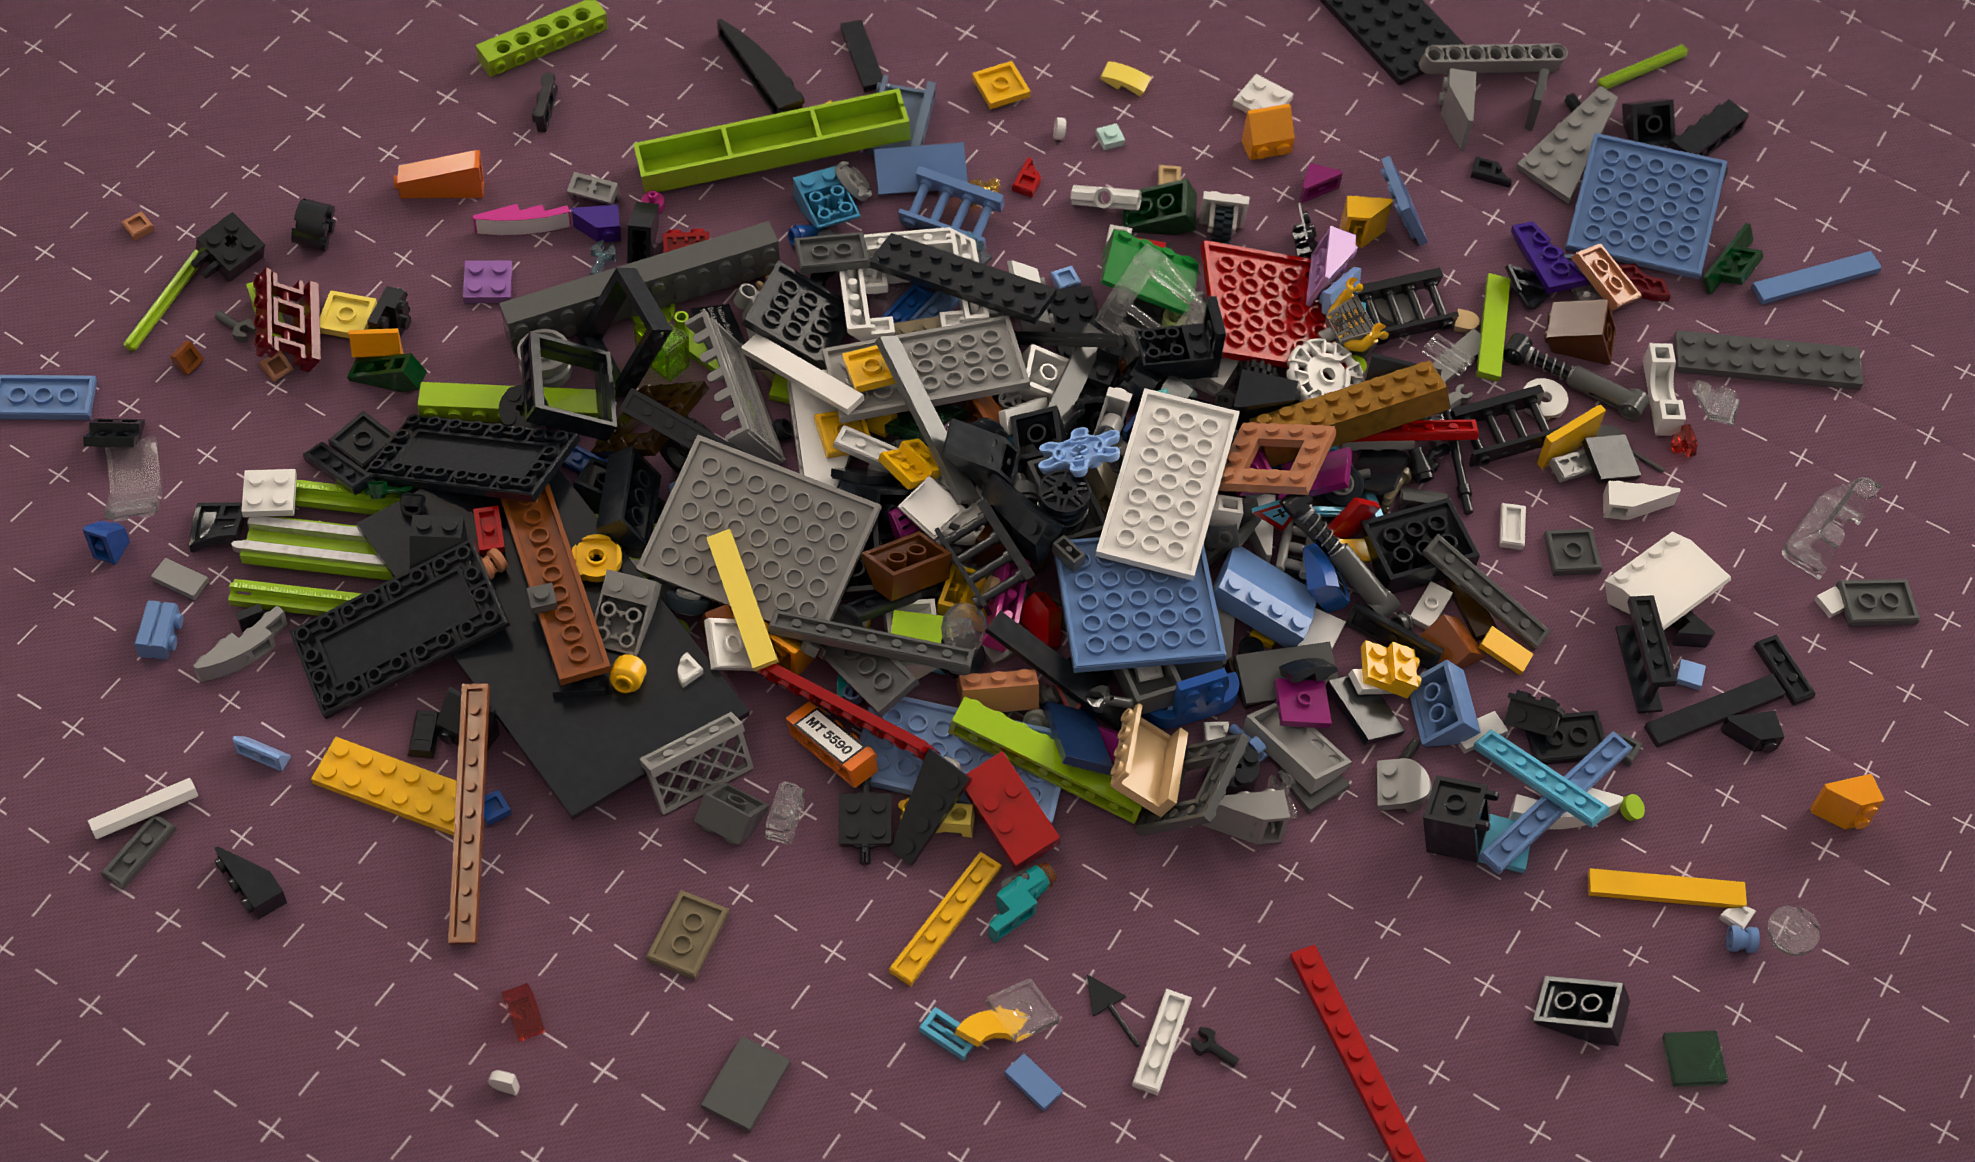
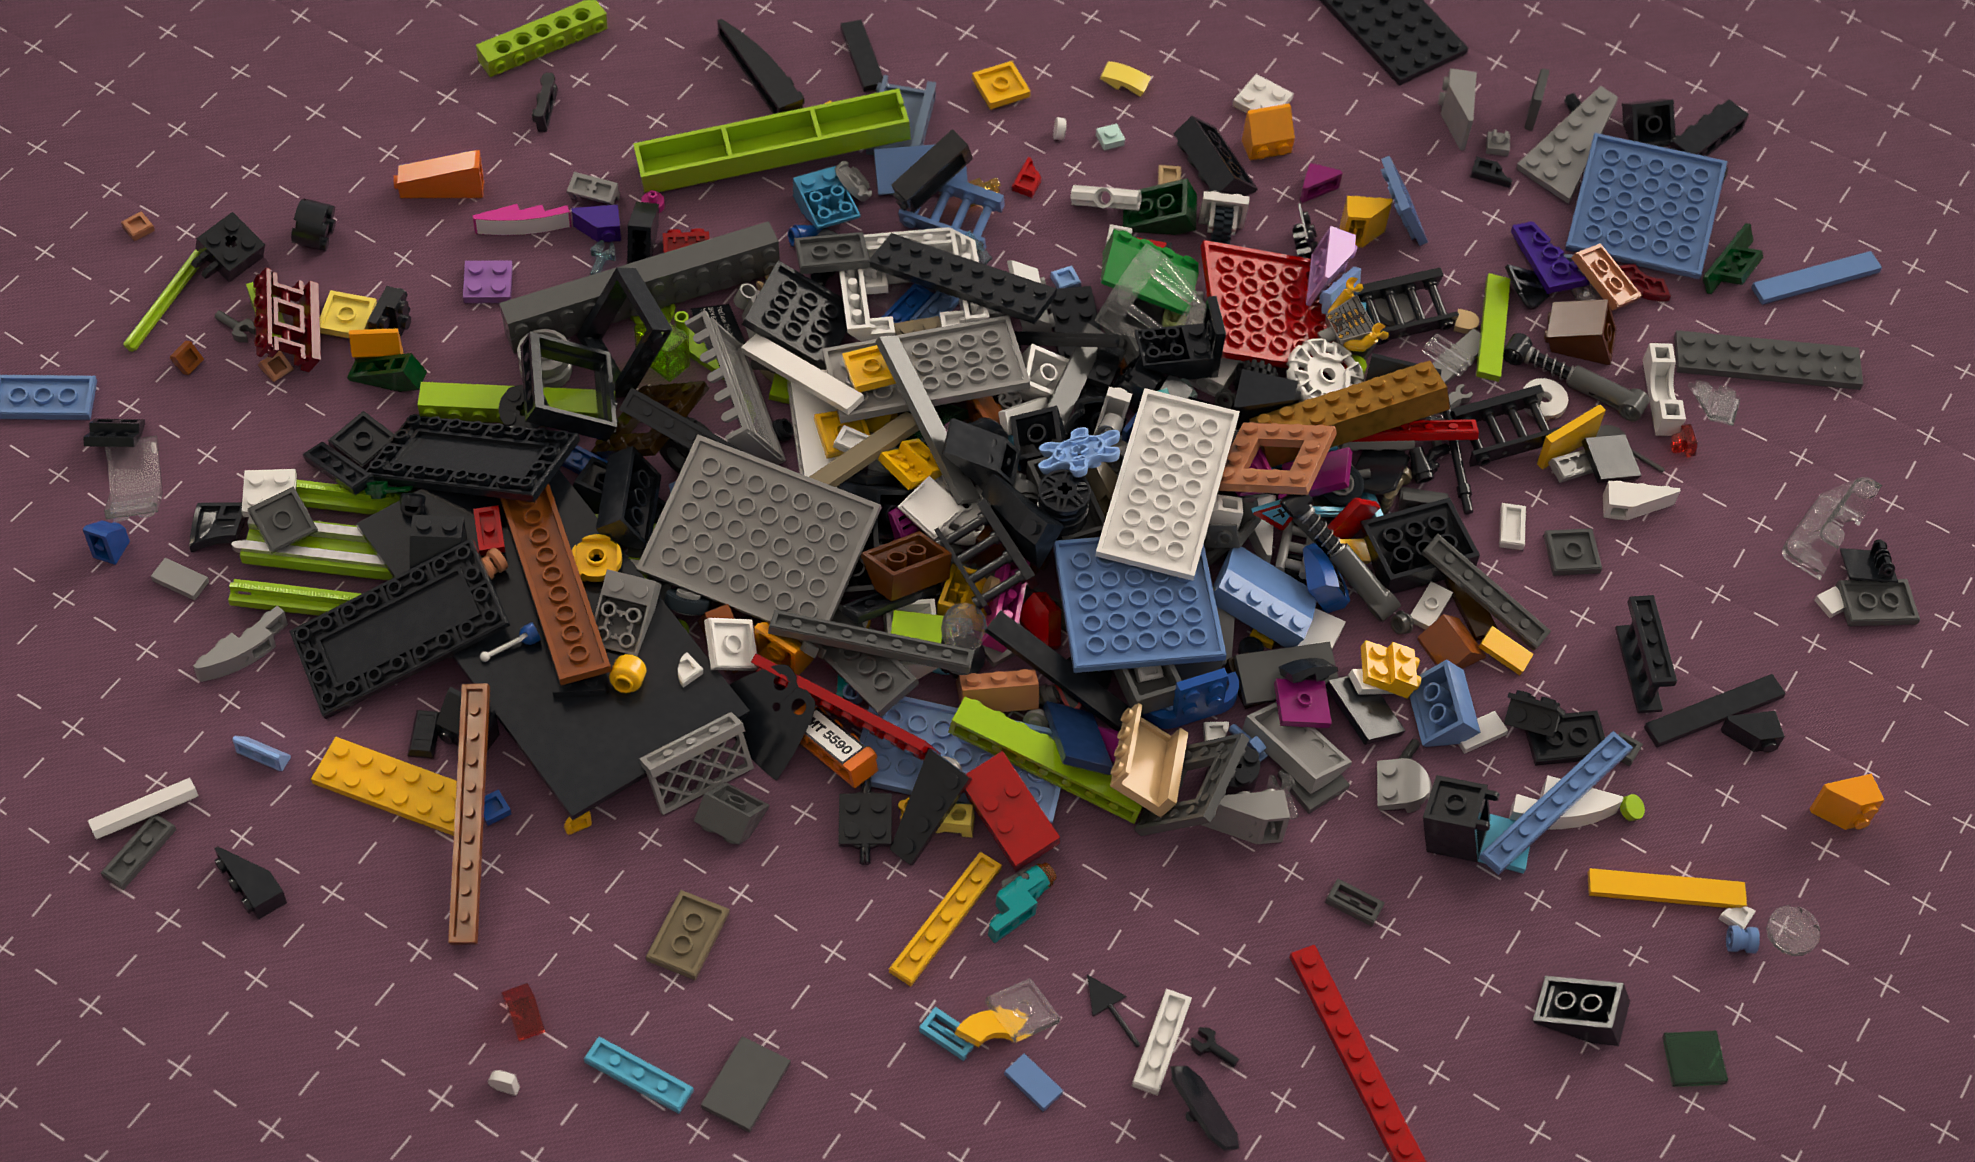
medium blue brick [134,600,184,660] -> none
black tile [236,604,264,633] -> none
dark grey plate [526,583,558,614] -> none
light yellow tile [707,529,778,671] -> none
clear hips [766,781,805,845] -> none
dark grey piece [1052,535,1086,571] -> none
dark grey bar [1087,685,1135,713] -> none
black tile [1345,602,1444,670] -> none
light grey beam [1419,44,1568,74] -> none
medium azure tile [1474,729,1610,828] -> none
lime axle [1597,44,1688,89] -> none
white slope [1605,532,1731,630] -> none
black slope [1671,611,1716,648] -> none
light blue tile [1676,659,1706,690] -> none
black tile [1753,634,1816,706] -> none
none -> dark grey tile [247,486,318,554]
none -> hinge [480,622,541,662]
none -> yellow tile [564,811,592,835]
none -> medium azure tile [584,1037,694,1114]
none -> black piece [729,664,815,781]
none -> dark tan tile [809,412,919,487]
none -> black piece [891,129,973,213]
none -> black shield [1170,1066,1239,1151]
none -> black slope [1173,115,1258,196]
none -> dark grey tile [1325,878,1385,927]
none -> light grey tile [1486,129,1510,156]
none -> black hinge [1840,539,1898,583]

